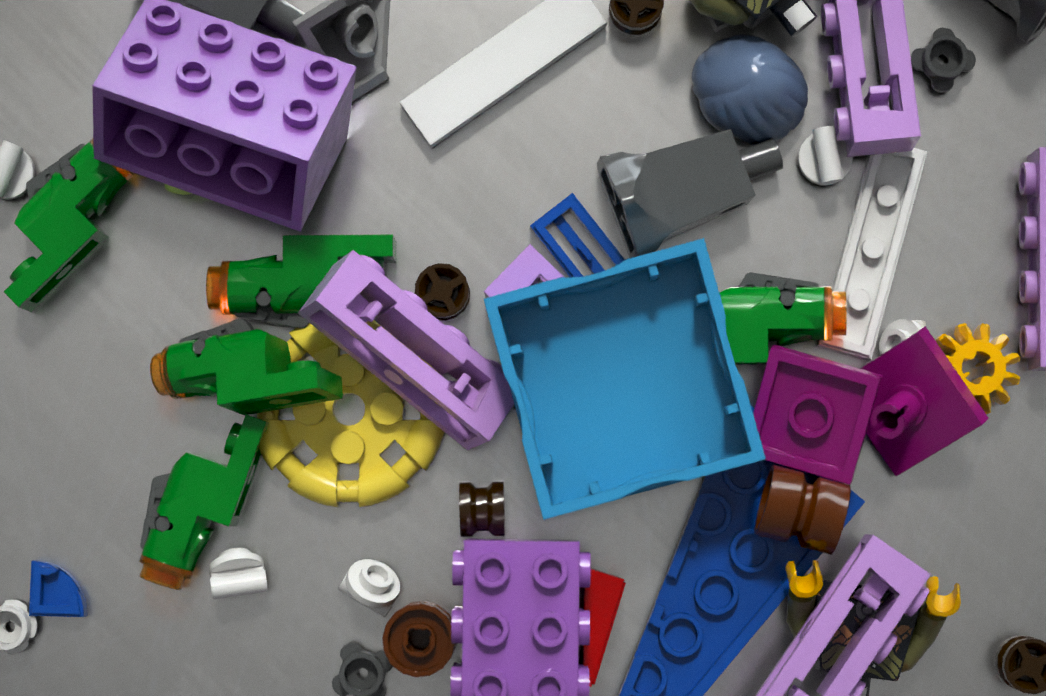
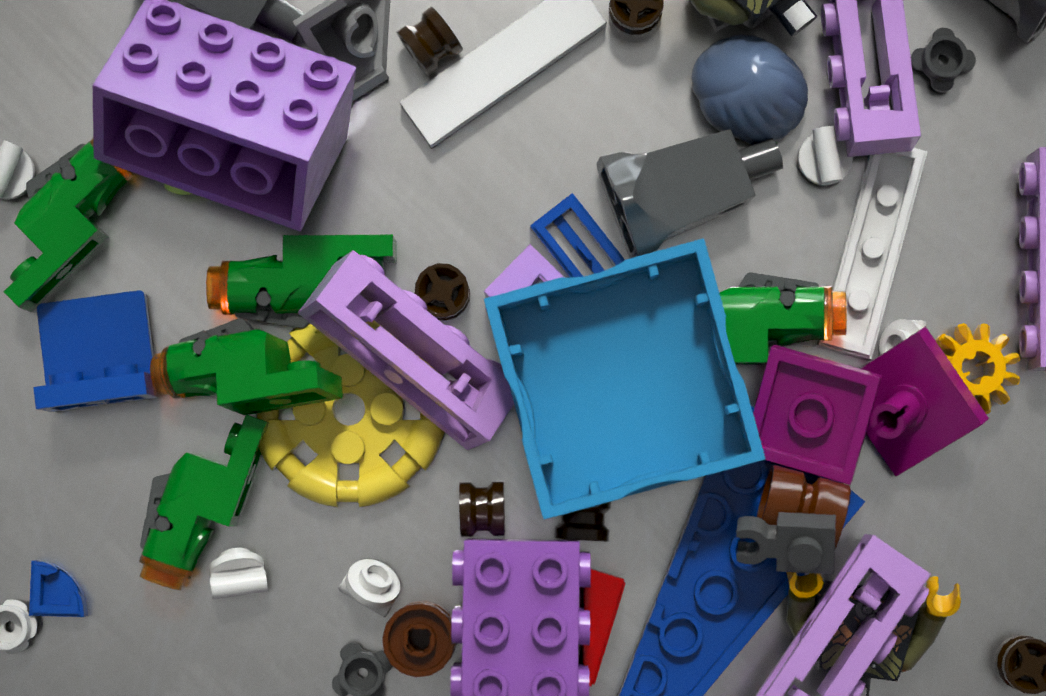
none -> blue bracket [33,290,159,412]
none -> dark brown wheel [396,6,463,76]
none -> dark brown wheel [554,501,611,542]
none -> dark grey plate [736,512,836,575]

